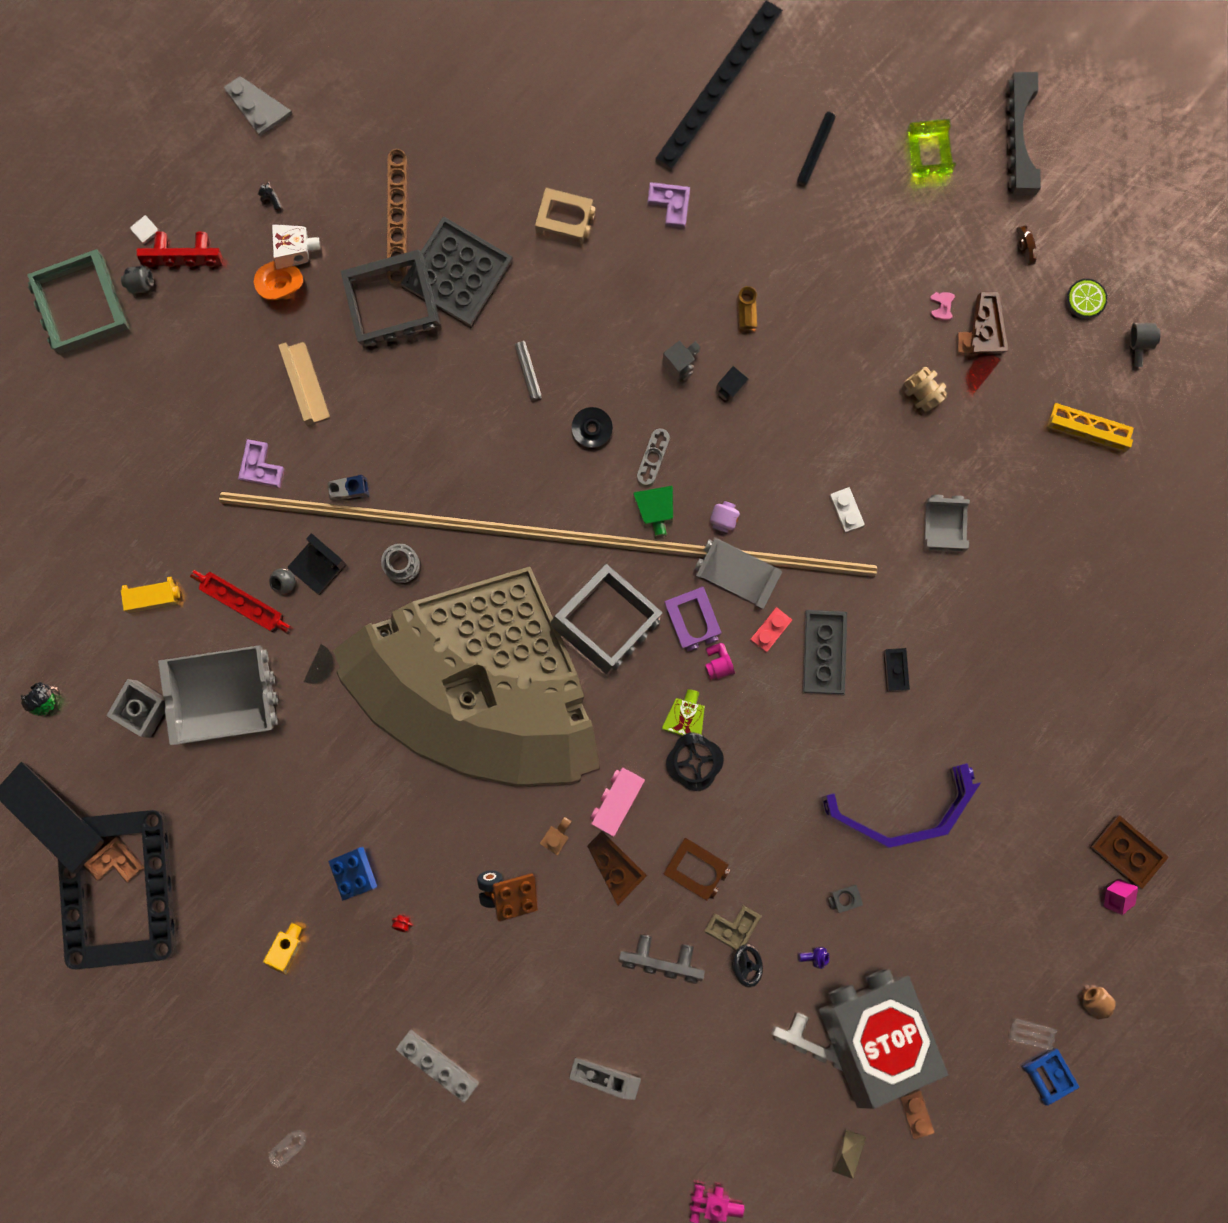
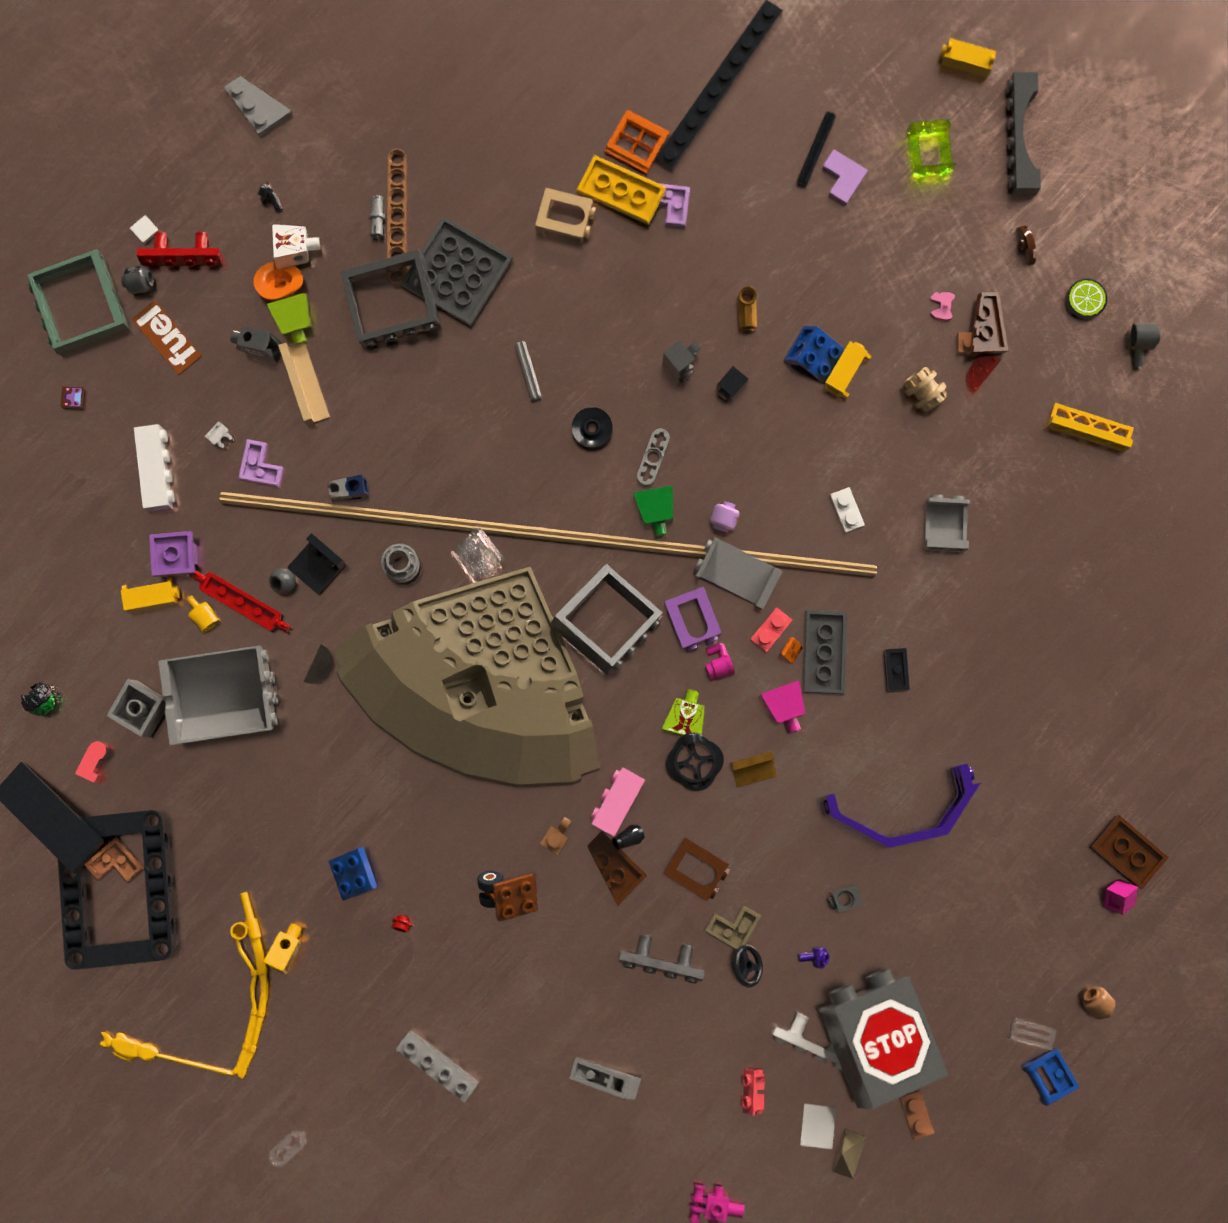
none -> tile [61,386,85,409]
none -> coral leg [75,741,110,783]
none -> yellow piece [99,892,269,1079]
none -> sticker [131,300,202,375]
none -> white brick [134,424,175,512]
none -> medium lavender panel [149,531,198,578]
none -> yellow piece [186,595,220,634]
none -> white tile [204,422,232,448]
none -> dark grey torso [230,326,283,363]
none -> lime torso [267,293,311,344]
none -> light grey pin [369,195,385,239]
none -> clear plate [450,526,505,583]
none -> yellow tile [576,155,667,225]
none -> orange piece [604,110,670,174]
none -> black cone [612,824,645,850]
none -> pearl gold panel [730,751,777,787]
none -> coral hinge [742,1069,765,1115]
none -> dark pink torso [759,680,805,733]
none -> orange slope [779,637,803,664]
none -> blue bracket [784,326,844,383]
none -> white sticker [800,1104,836,1149]
none -> lavender tile [823,150,868,205]
none -> yellow brick [823,341,872,398]
none -> yellow brick [940,38,996,78]

